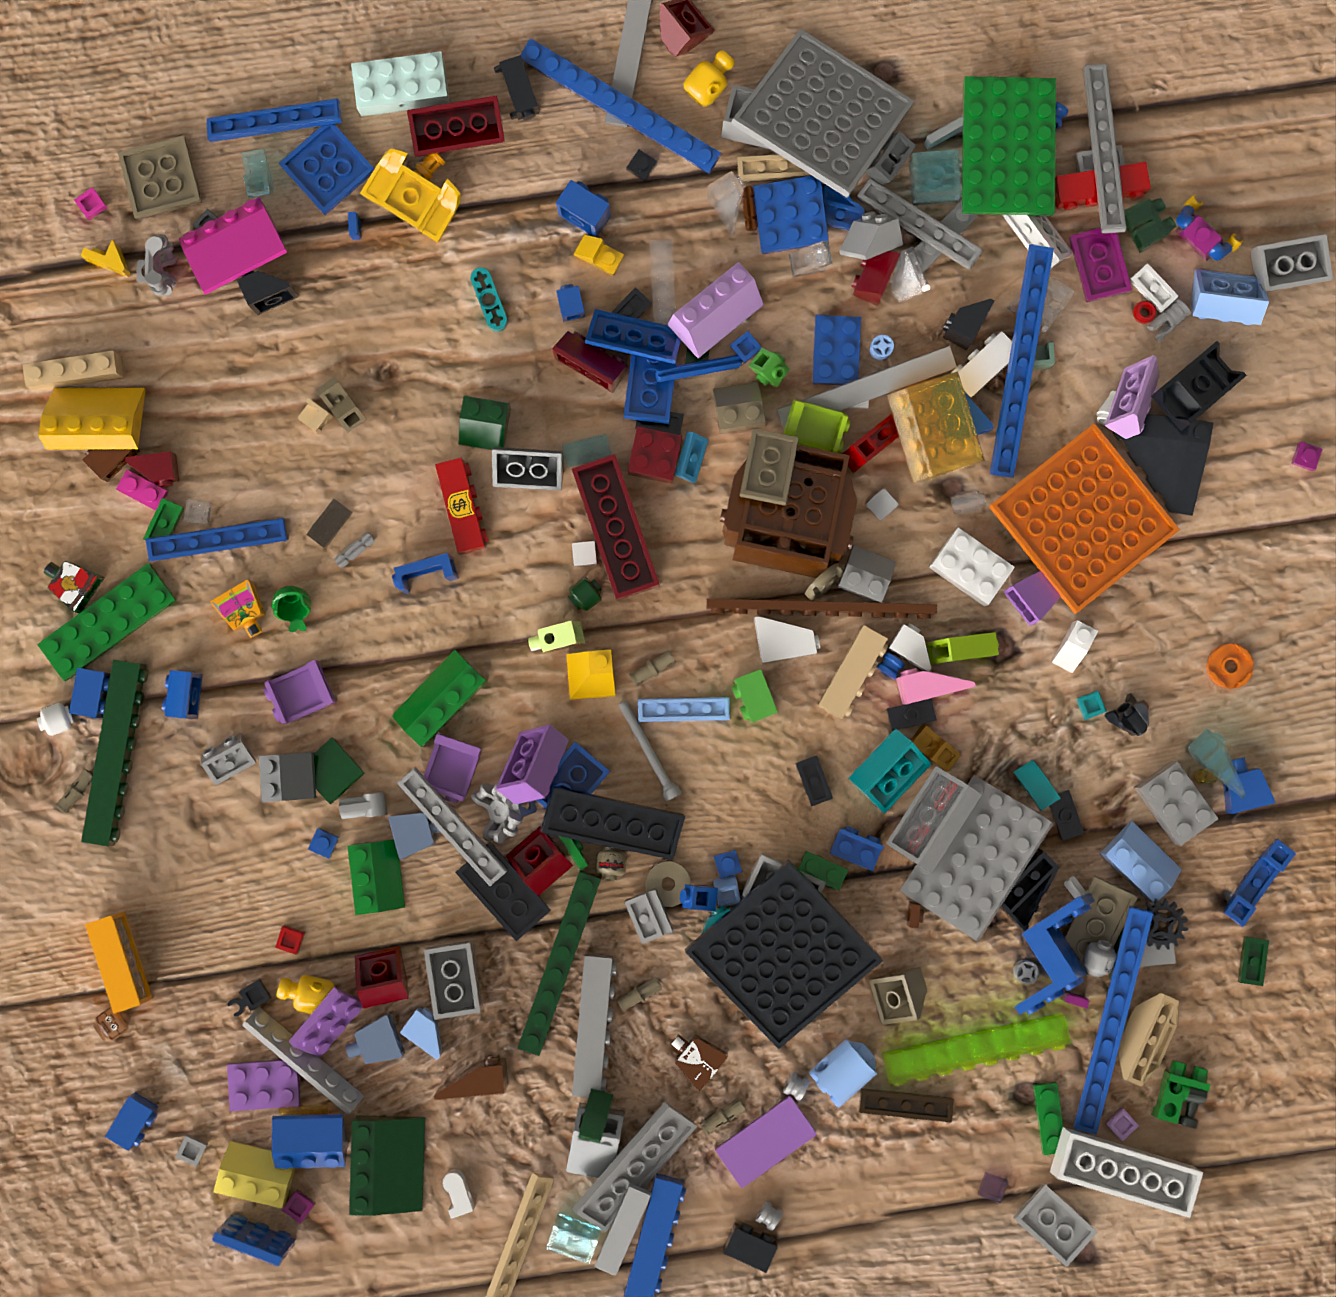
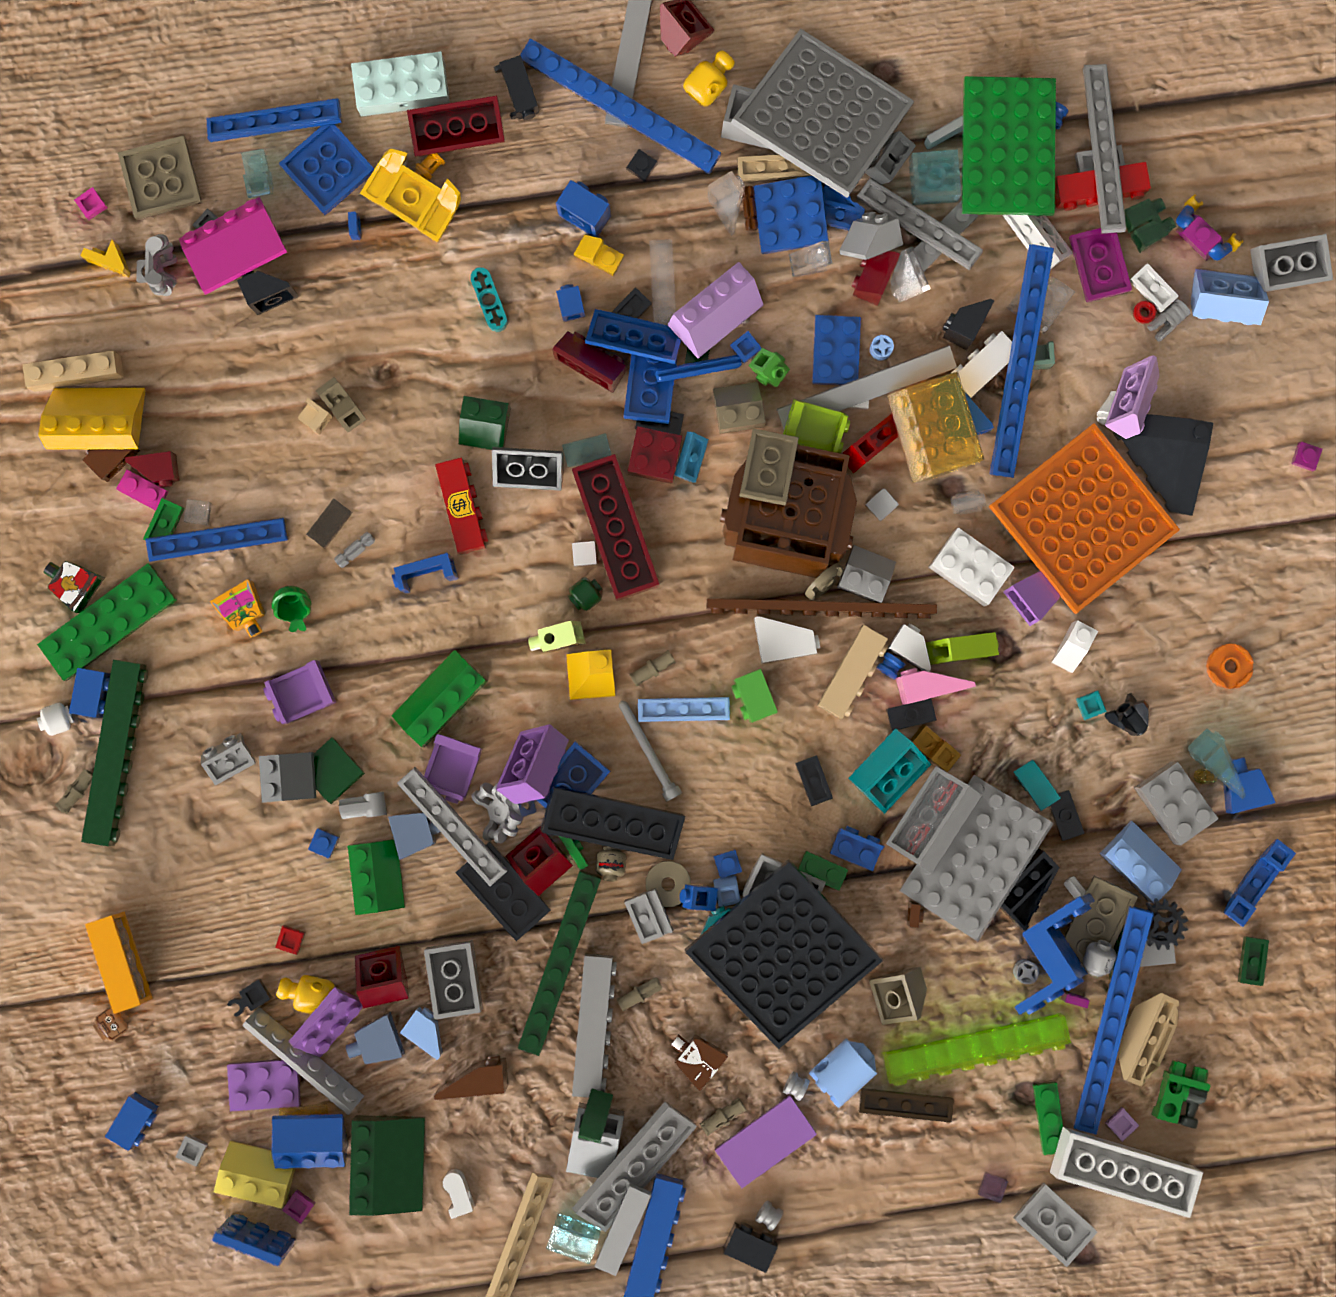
blue slope [162,670,203,719] -> none
black piece [1151,341,1247,431] -> none

